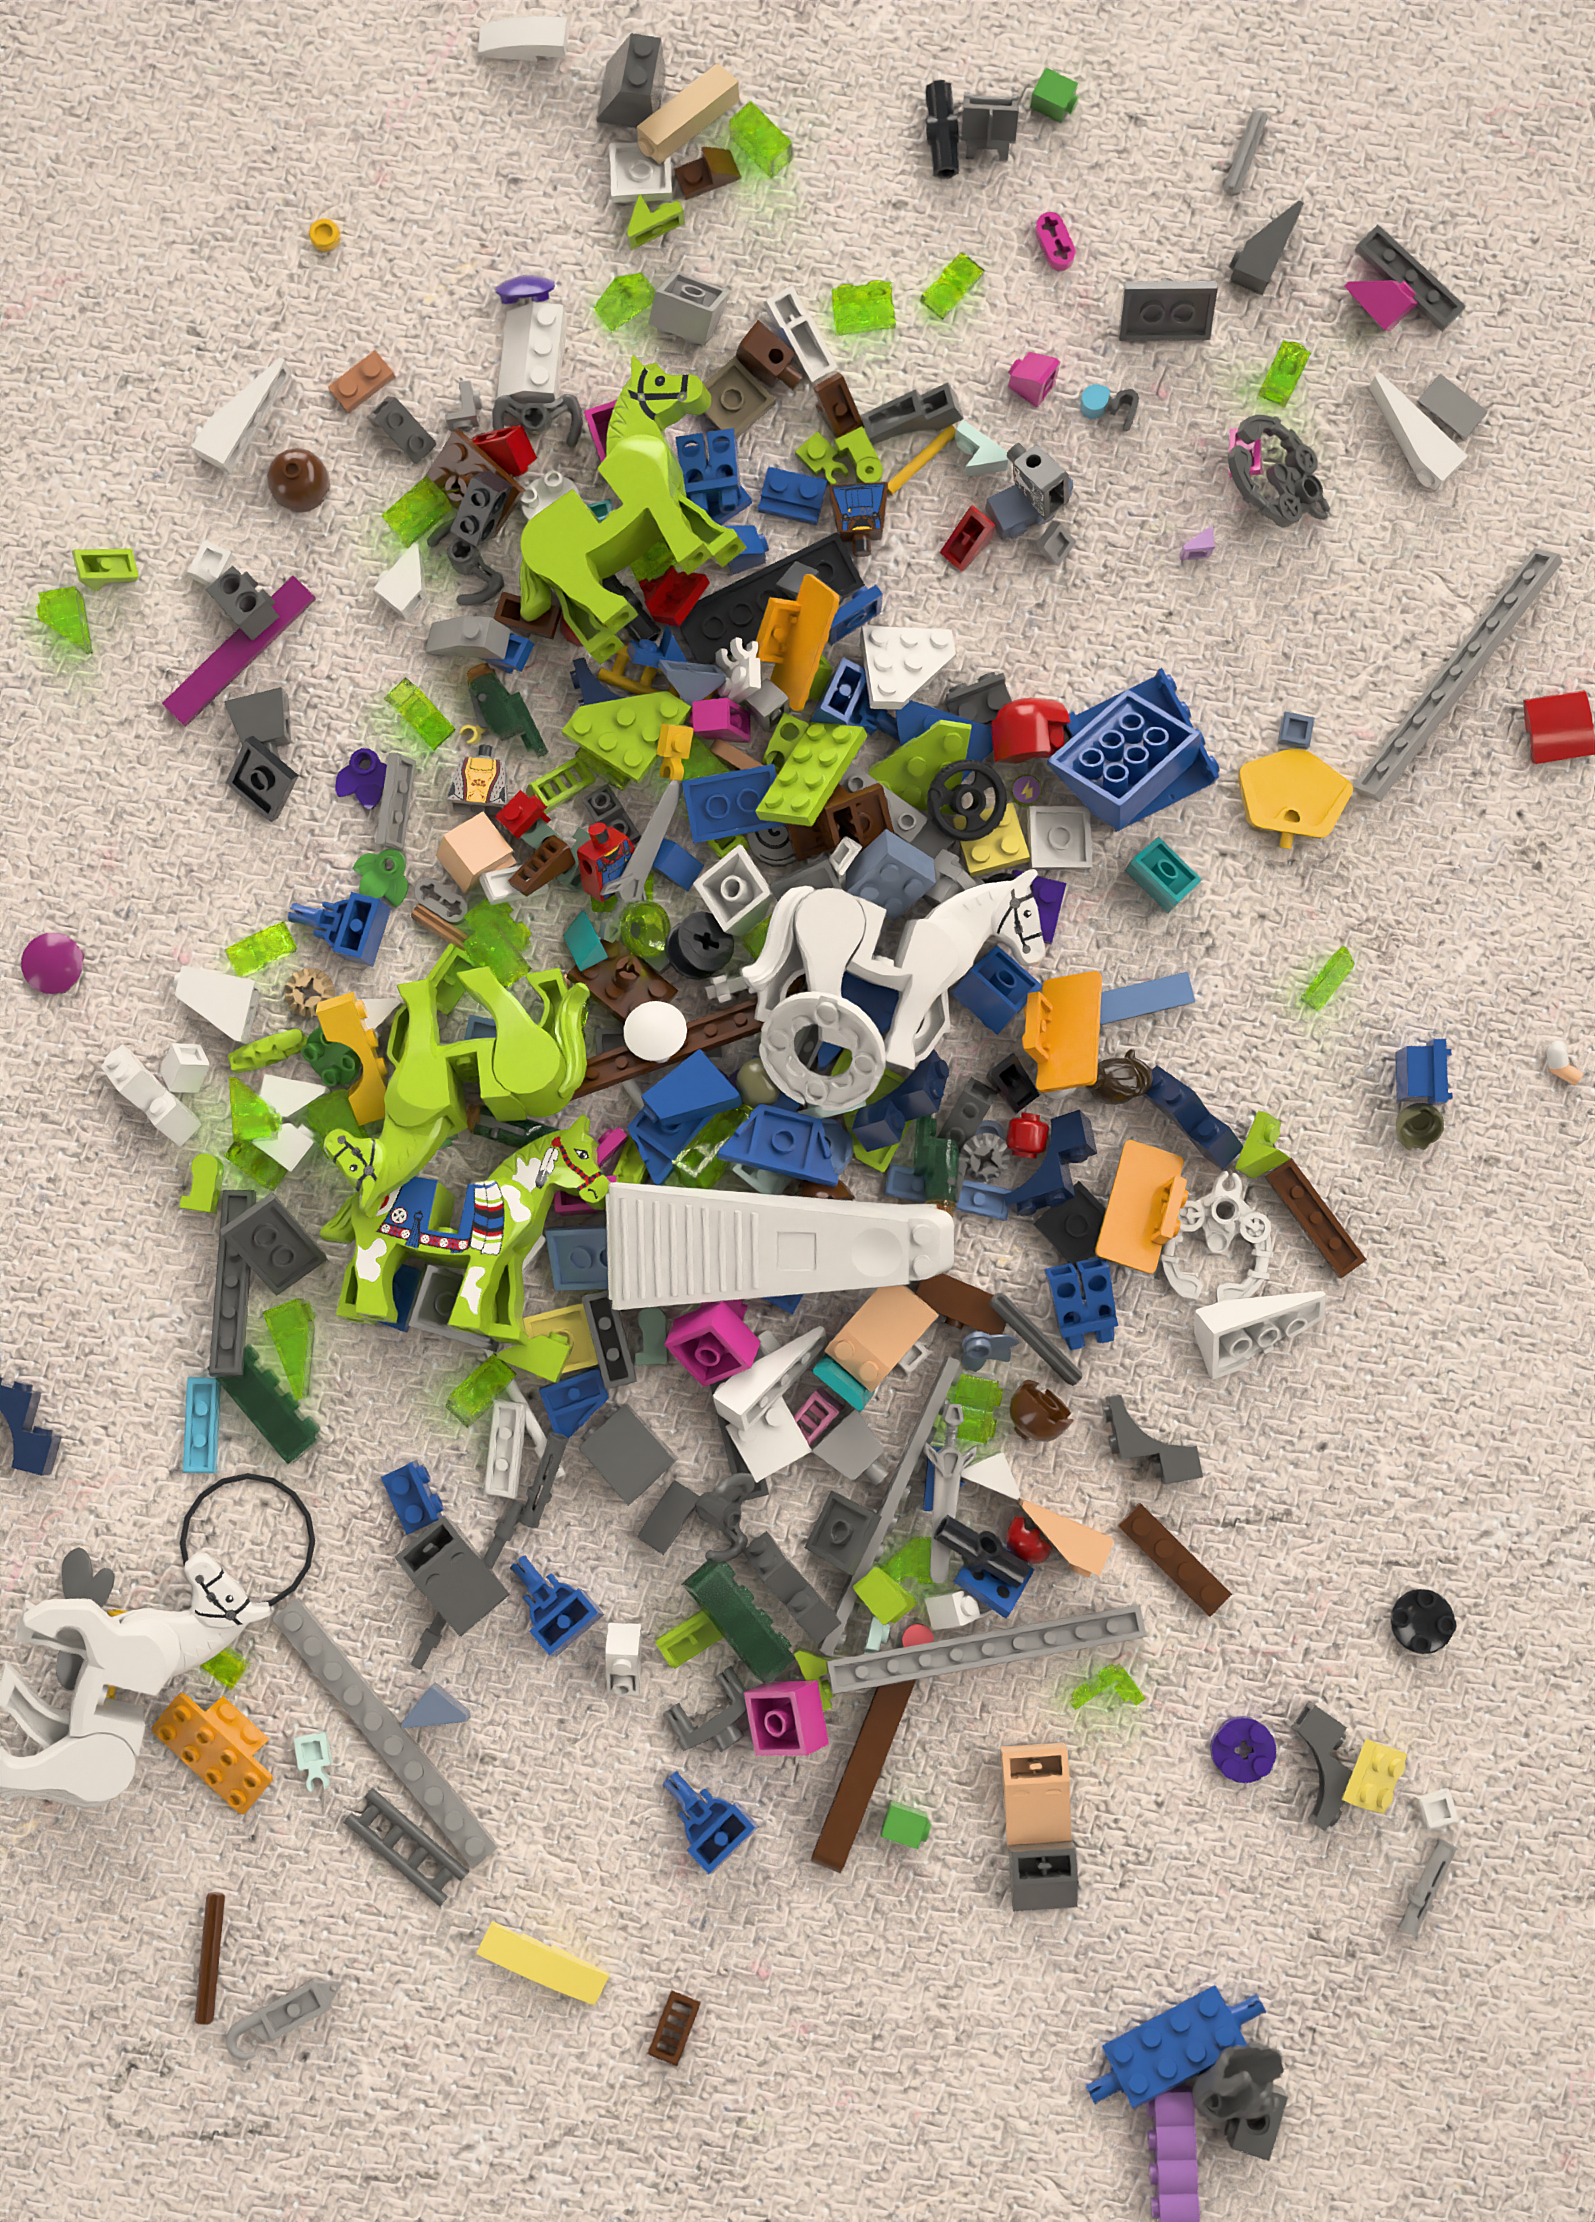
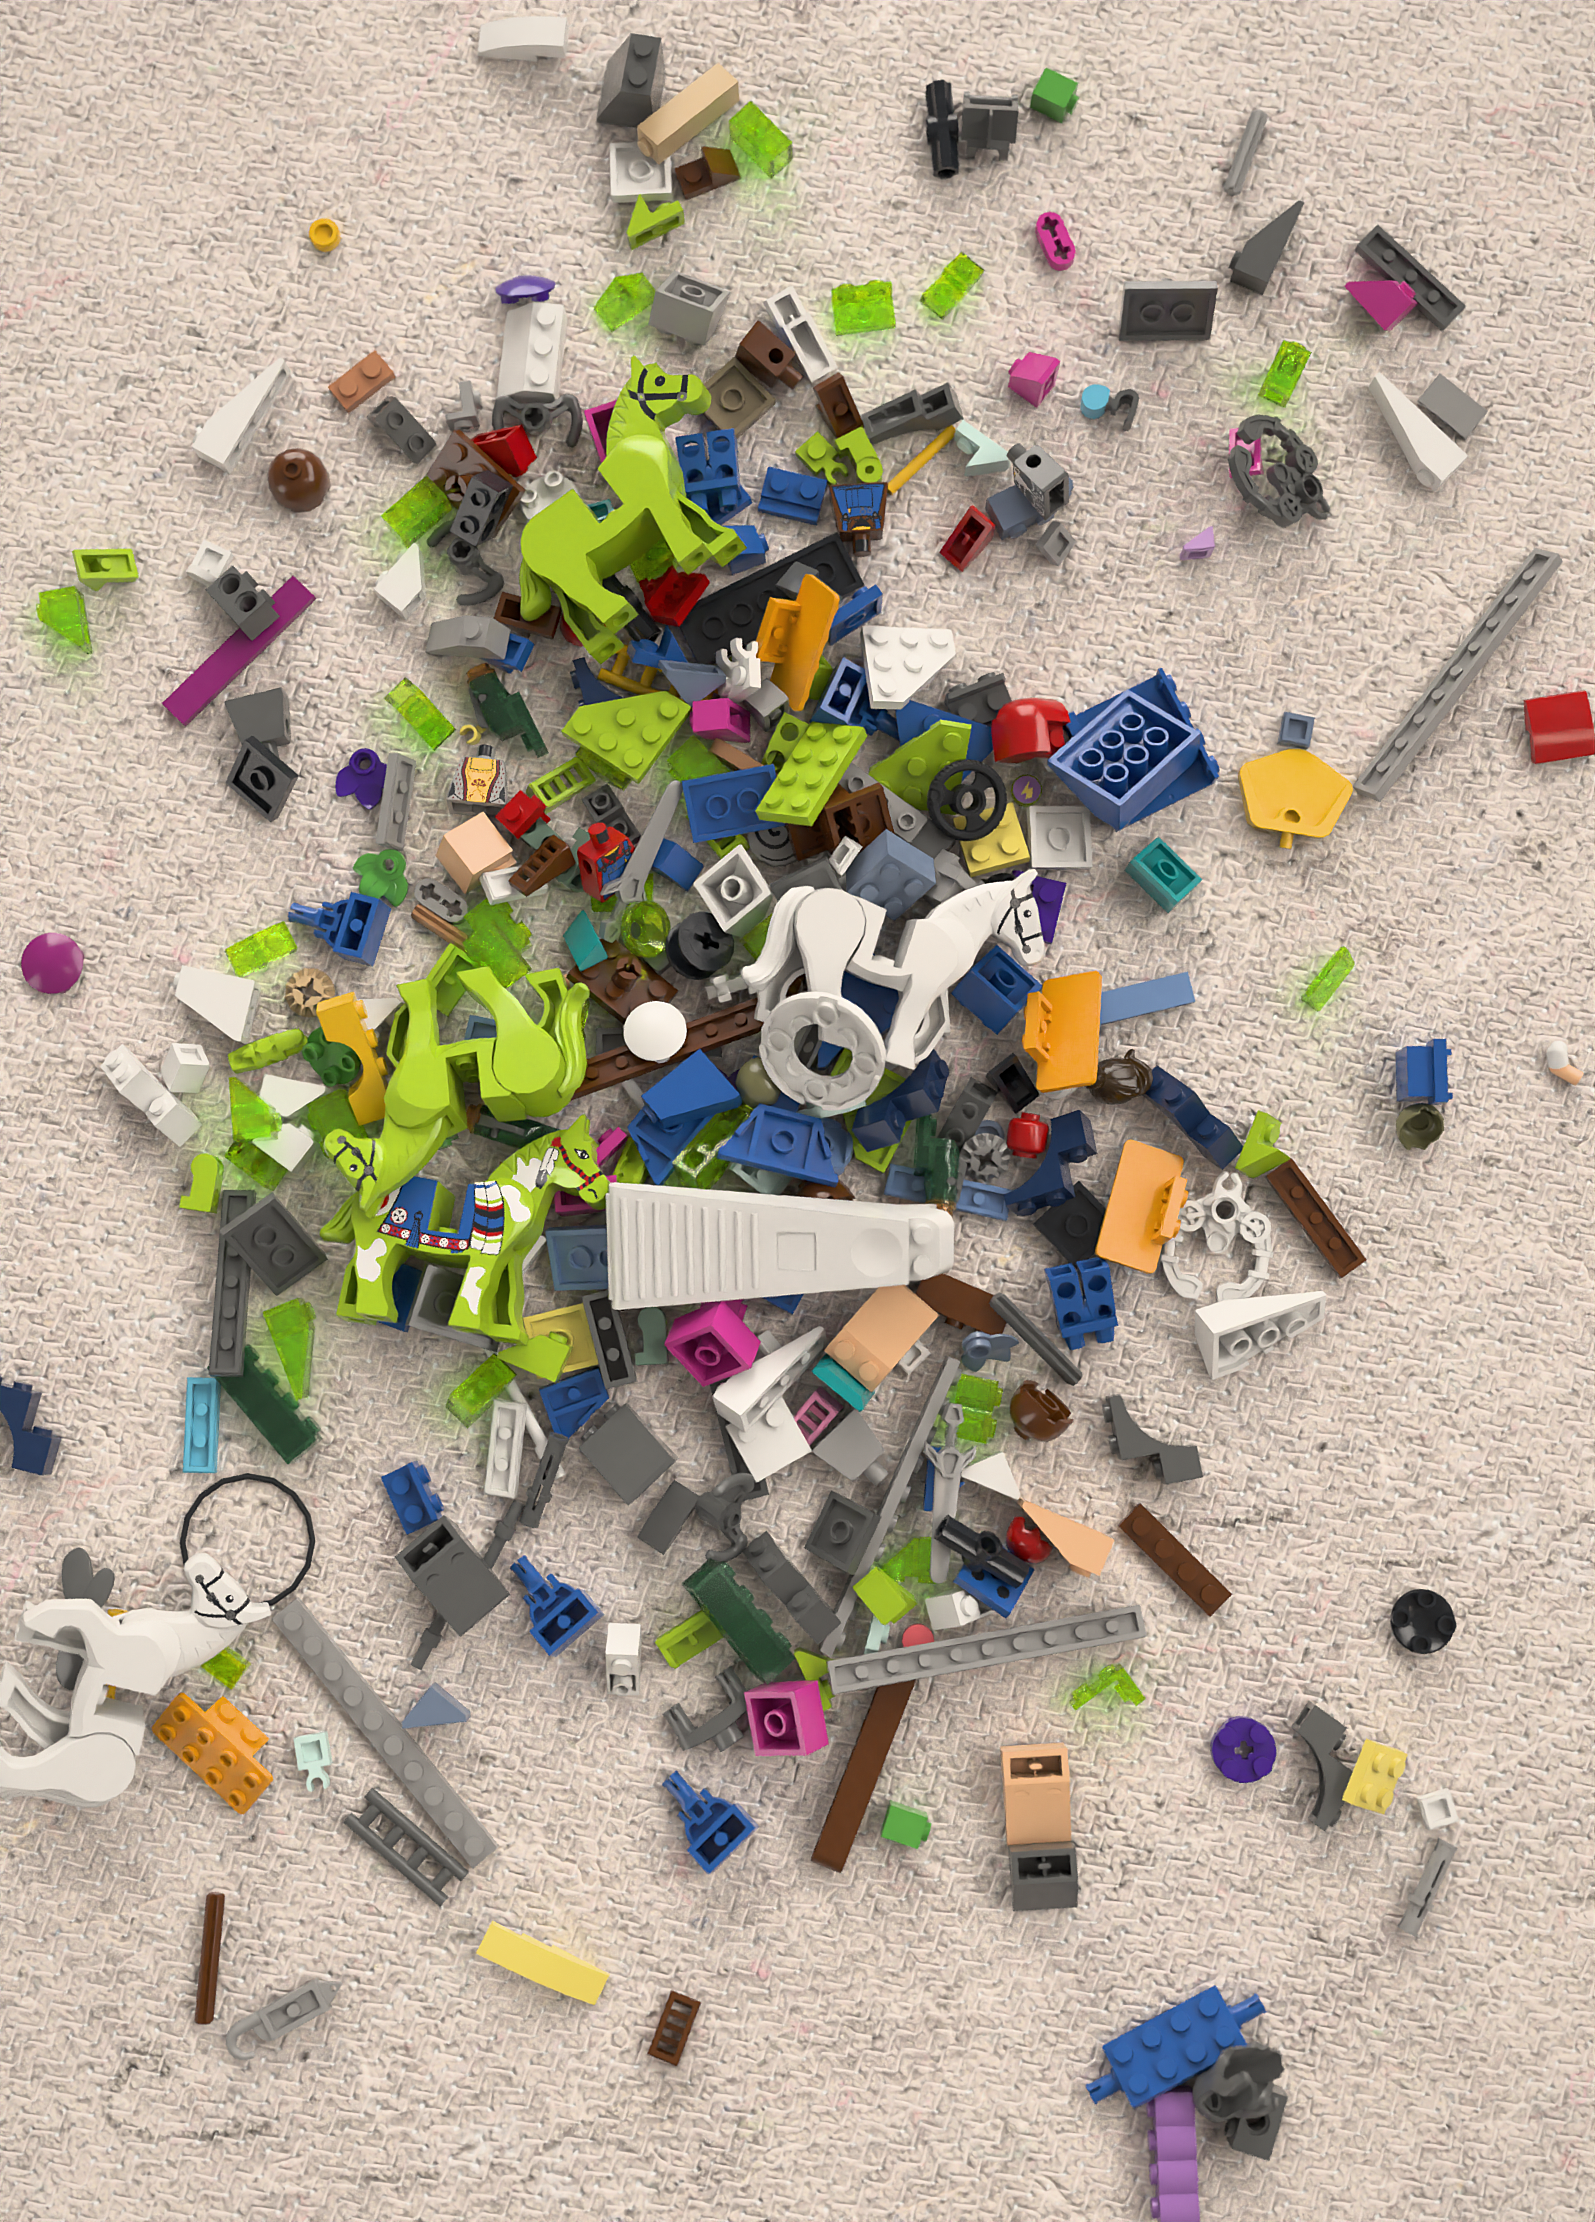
yellow plate [657,723,694,781] -> none

